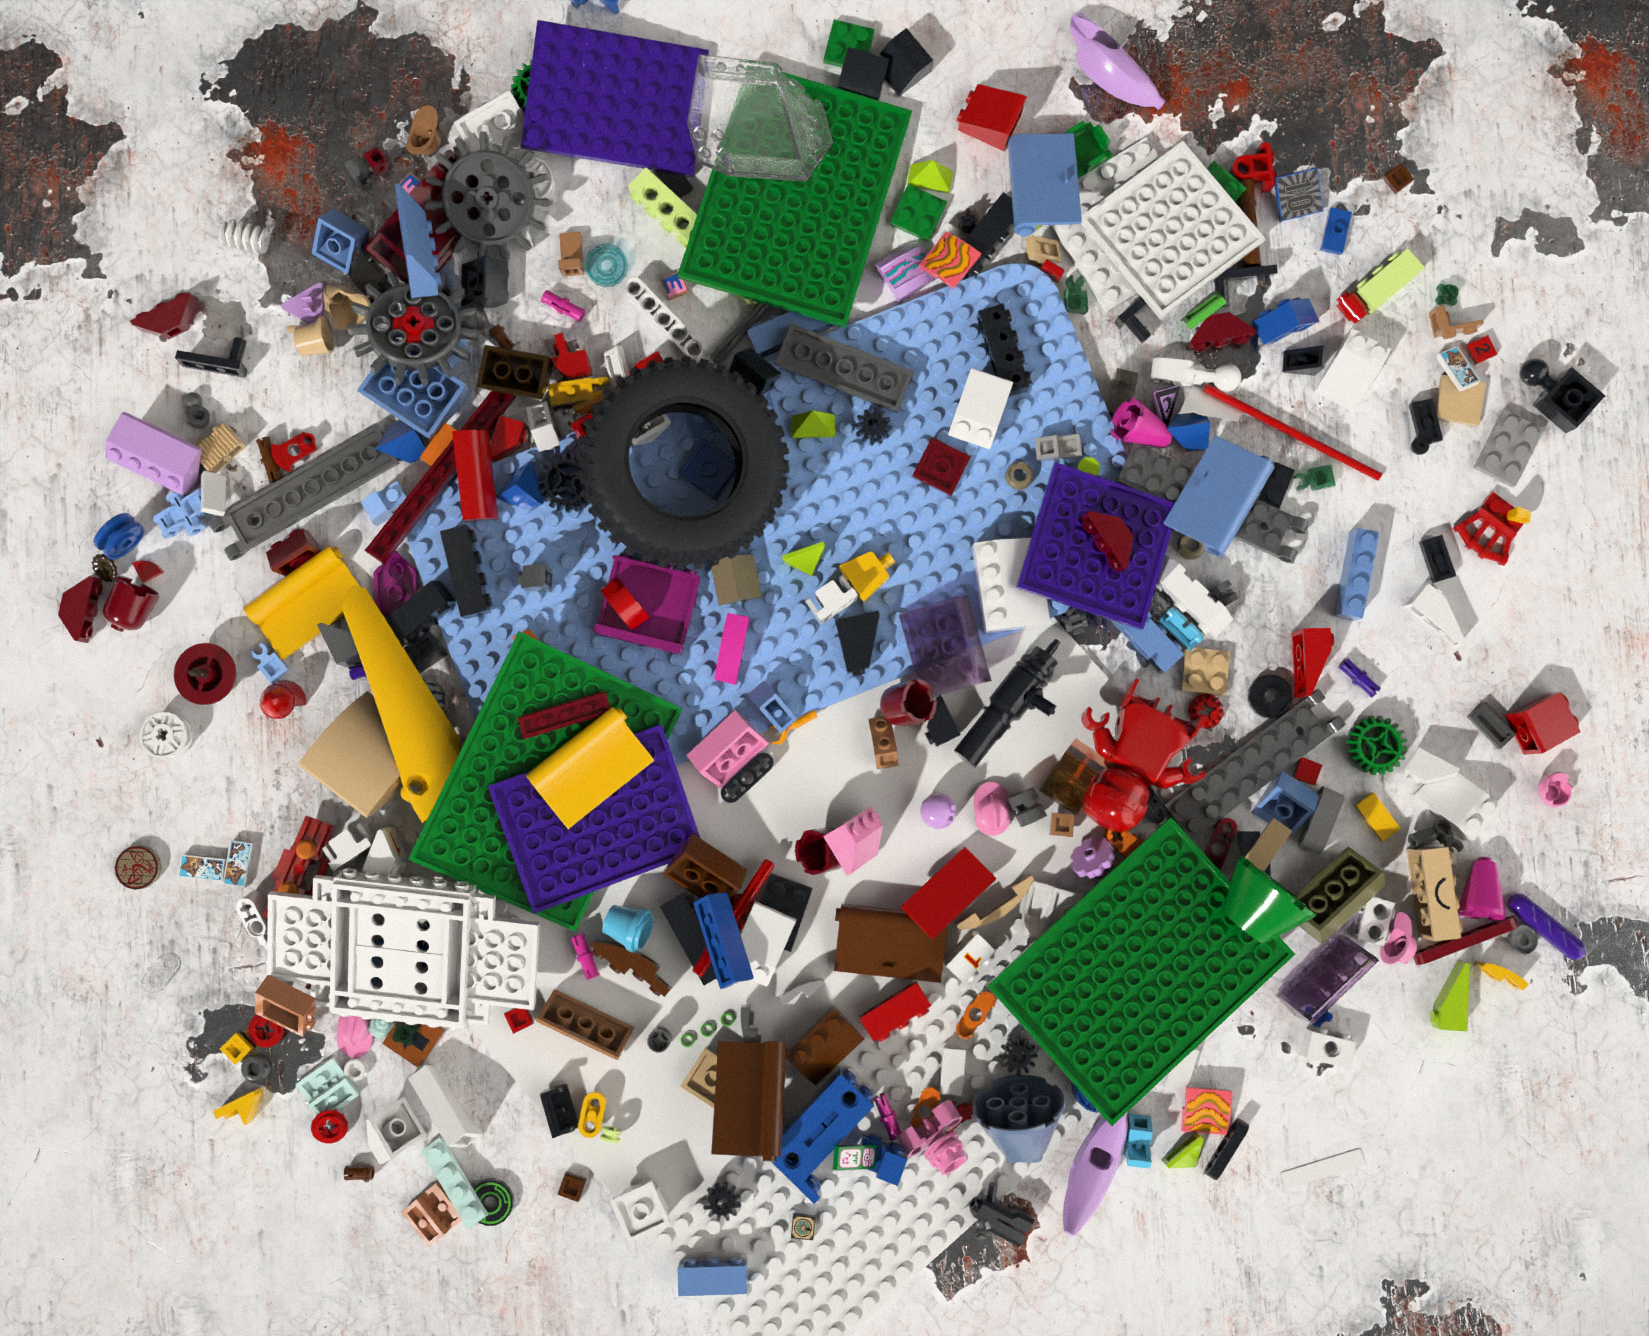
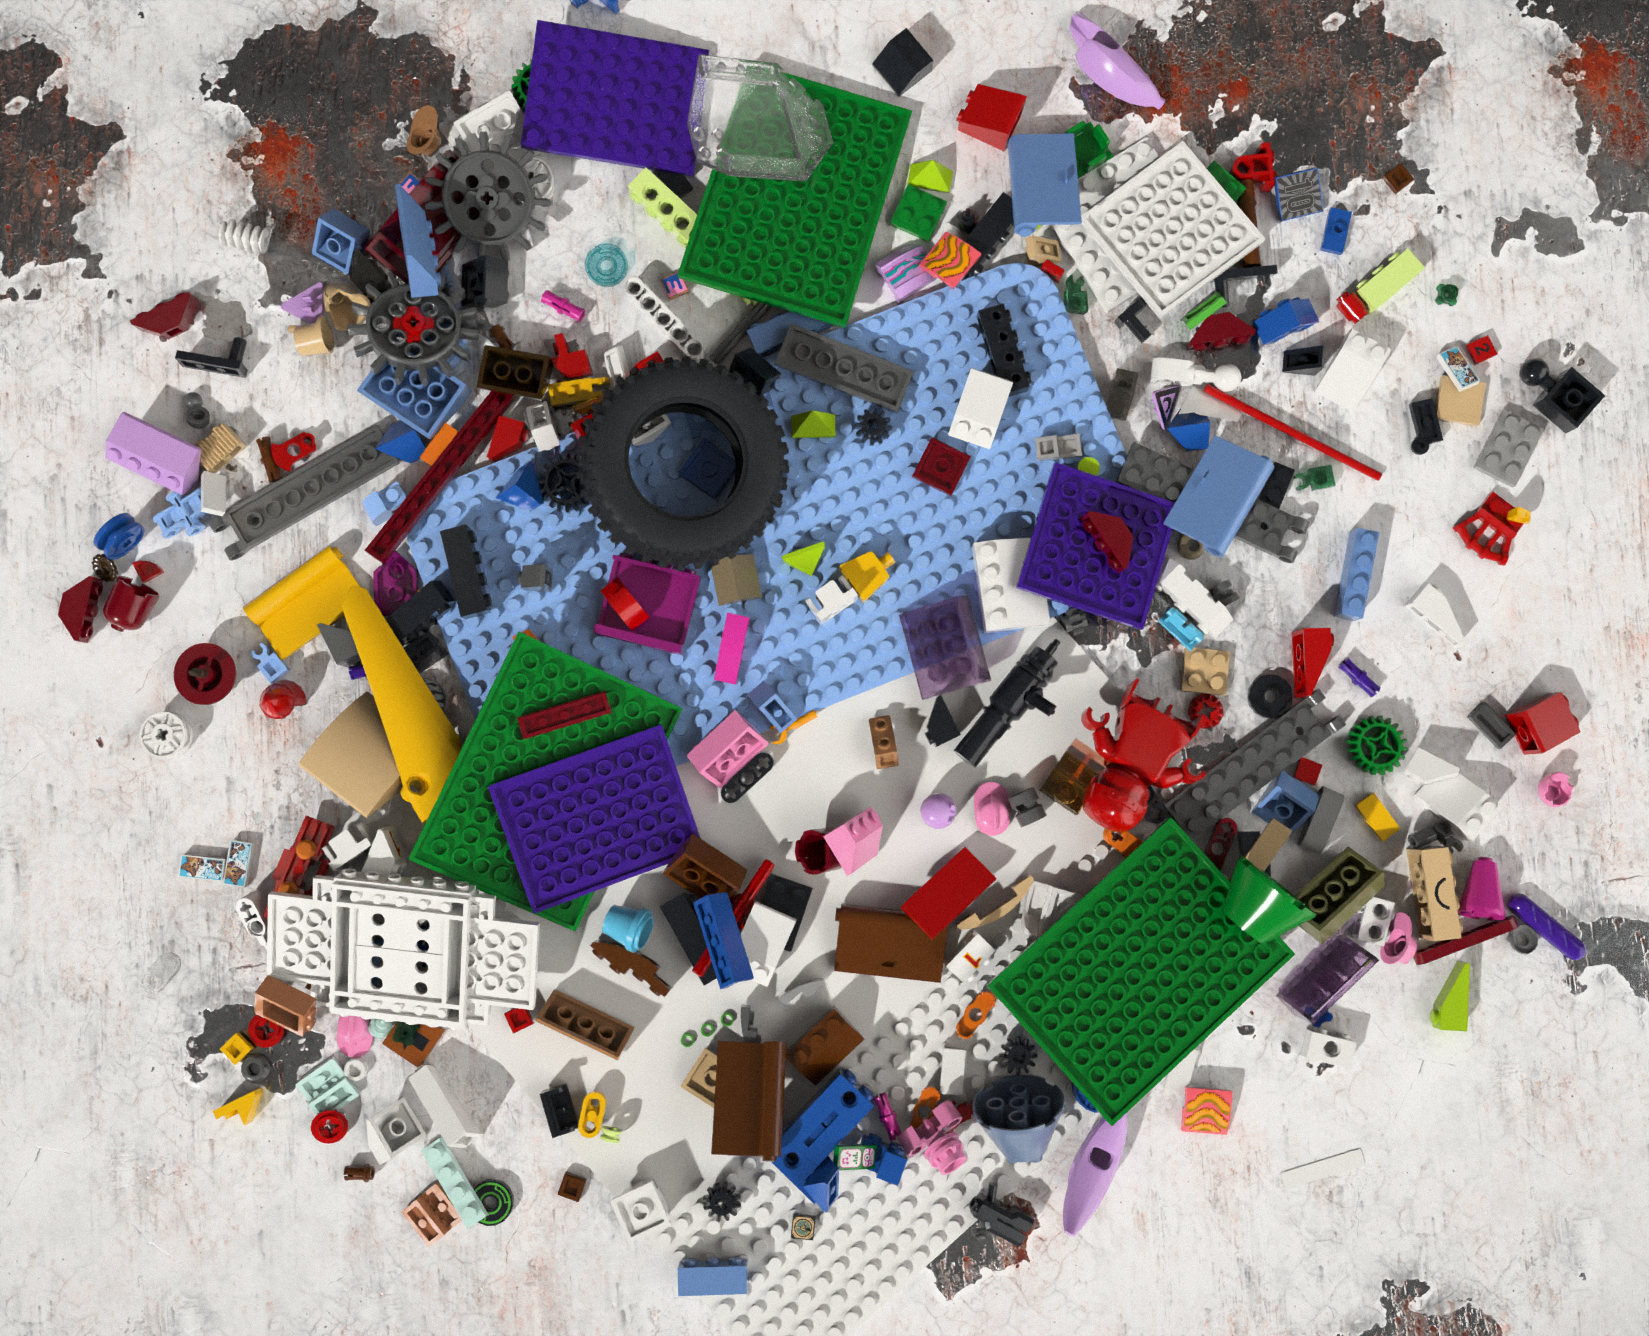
tile [114,845,162,890] -> none
dark red slope [266,528,322,576] -> none
leg [345,148,390,187] -> none
red brick [452,430,499,522] -> none
yellow door [525,707,654,829] -> none
medium nougat bracket [558,232,584,277] -> none
dark pink pin [571,933,600,980] -> none
dark grey wheel [647,1027,672,1053] -> none
green plate [823,20,875,67] -> none
black slope [835,610,880,677] -> none
black slope [838,46,890,101] -> none
red brick [859,981,931,1042] -> none
dark red cylinder [880,679,937,726] -> none
dark tan piece [1005,461,1034,490] -> none
medium nougat plate [1049,813,1075,837] -> none
lavender plant [1070,837,1115,878] -> none
medium blue brick [1110,612,1184,674] -> none
dark pink cone [1111,398,1172,449] -> none
medium azure brick [1123,1113,1153,1169] -> none
lime slope [1162,1132,1204,1169] -> none
black beam [1204,1118,1249,1180] -> none
black plate [1419,535,1456,583] -> none
medium nougat bracket [1428,305,1484,339] -> none
yellow slope [1475,961,1529,991] -> none
none -> blue slope [803,1156,839,1213]

